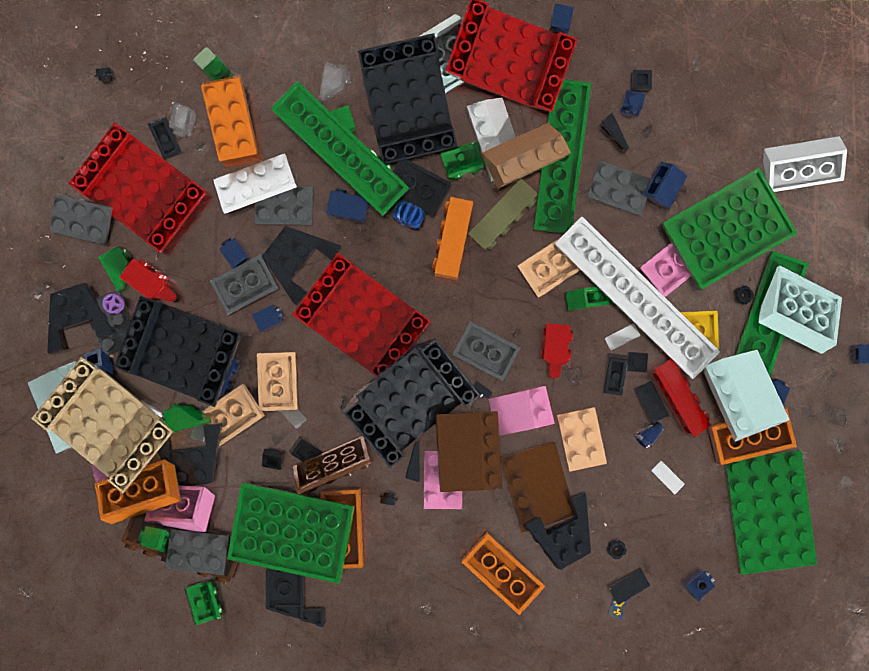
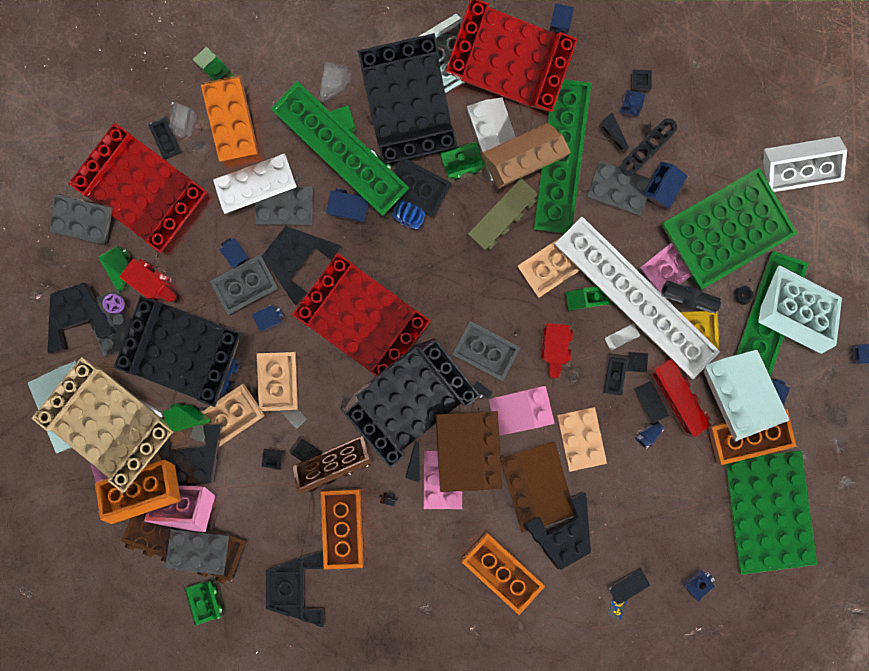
dark blue brick [83,348,113,375] -> none
black plate [94,67,113,81] -> none
green slope [138,526,170,553] -> none
green plate [227,482,355,584] -> none
orange brick [432,197,473,280] -> none
black plate [608,540,627,559] -> none
white sticker [652,461,685,494] -> none
none -> black beam [620,118,677,176]
none -> black piece [661,281,721,314]

